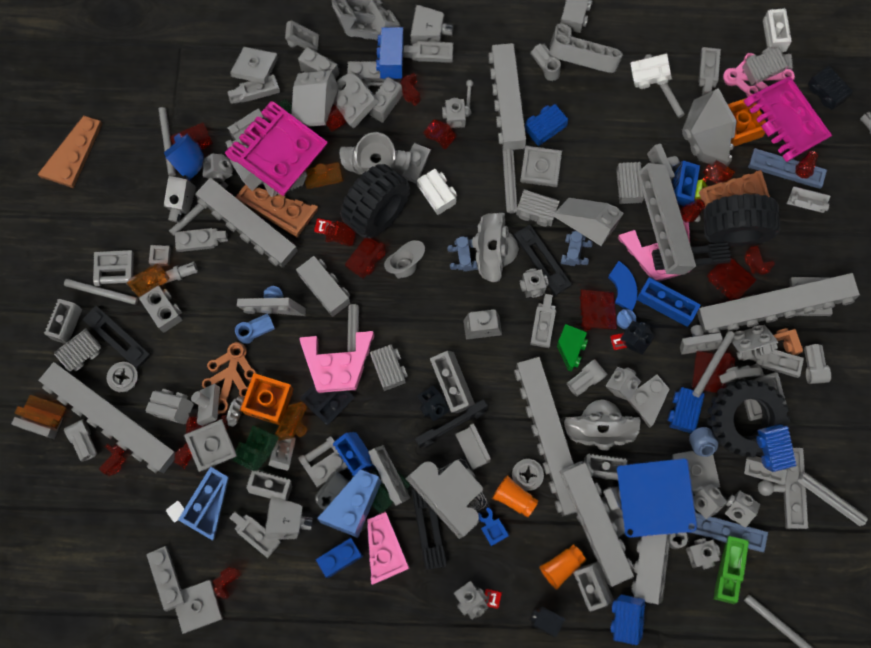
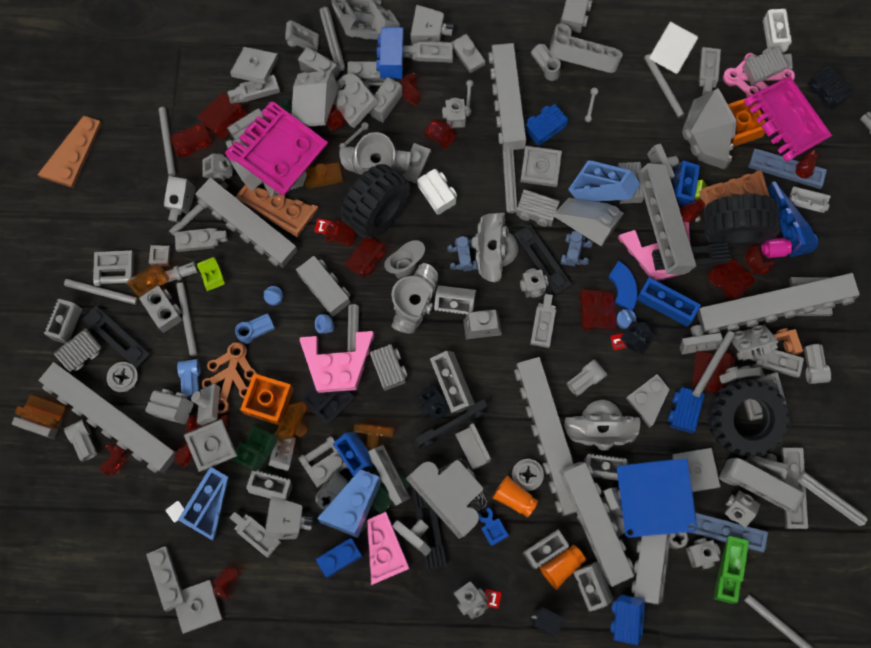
blue brick [164,133,204,181] -> none
light grey gear [226,396,244,427] -> none
light grey wing [237,298,306,316] -> none
green slope [557,324,588,372] -> none
light grey brick [606,367,641,401] -> none
white brick [631,54,672,89] -> none
sand blue head [689,427,718,457] -> none
light grey brick [693,484,728,519] -> none
clear red bracket [702,160,735,184] -> none
blue brick [757,424,797,472] -> none
none -> light grey bar [176,283,197,356]
none -> medium blue piece [177,359,201,399]
none -> clear red hinge [197,93,248,140]
none -> lime bracket [197,257,225,291]
none -> medium blue tile [315,314,334,333]
none -> light grey axle [320,7,345,72]
none -> light grey hinge [340,122,369,149]
none -> clear orange tile [353,423,395,449]
none -> light grey piece [391,263,438,334]
none -> light grey tile [392,520,431,556]
none -> light grey brick [434,285,476,315]
none -> light grey tile [451,34,485,73]
none -> light grey brick [523,530,569,569]
none -> medium blue wedge [568,160,640,201]
none -> light grey hinge [585,88,598,122]
none -> white sticker [649,22,698,74]
none -> light grey beam [719,458,805,514]
none -> dark pink brick [761,238,792,258]
none -> blue wedge [767,181,818,257]

